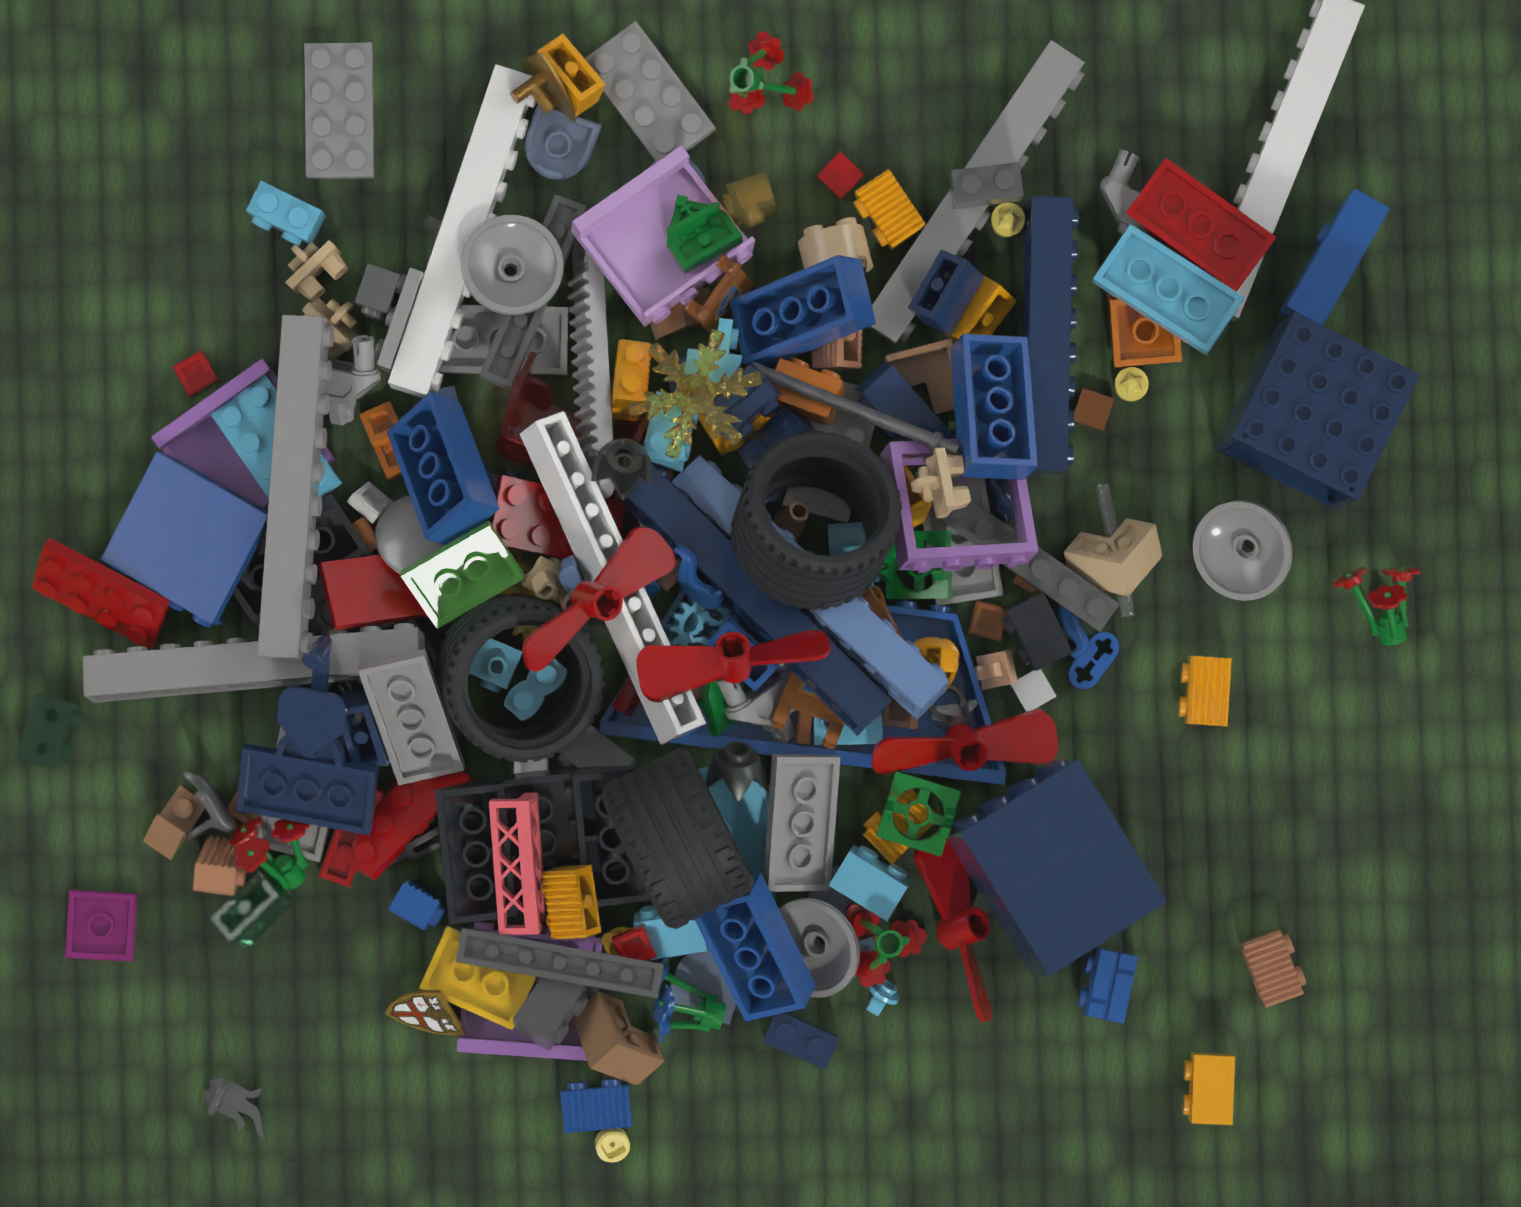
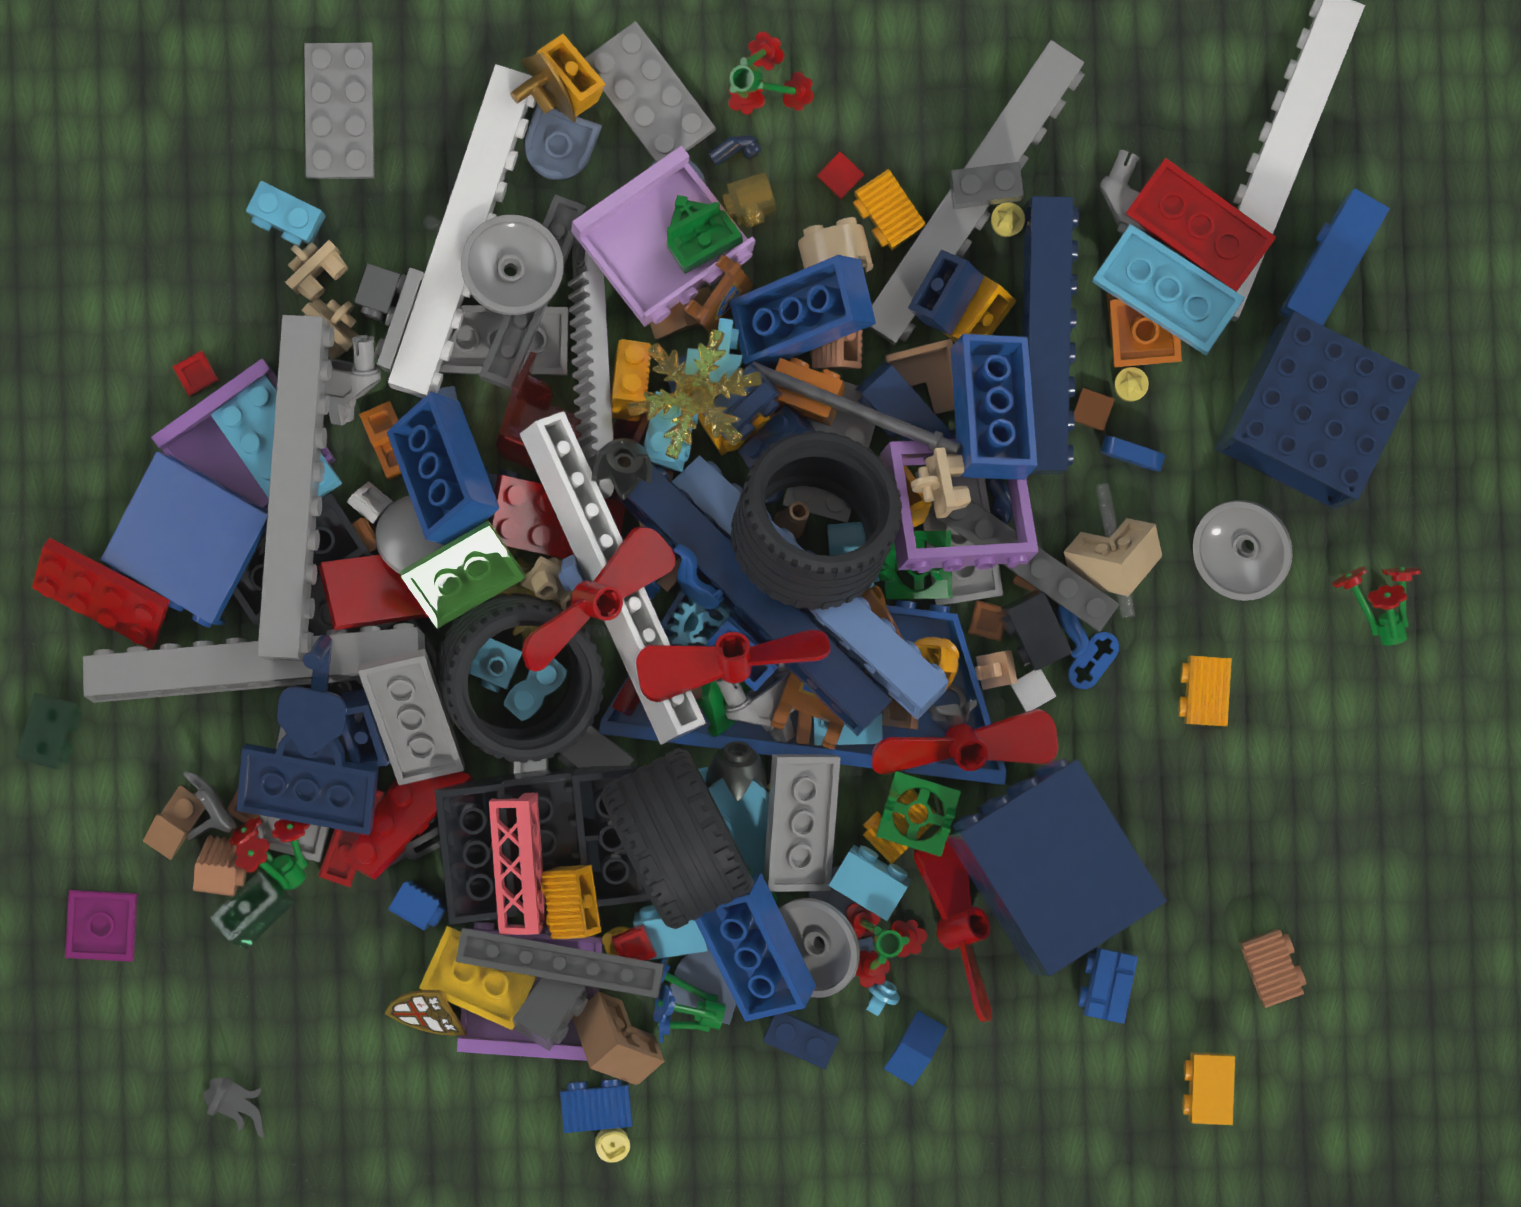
none -> dark blue arm [709,135,761,166]
none -> blue slope [883,1010,947,1086]
none -> blue beam [1100,435,1166,472]

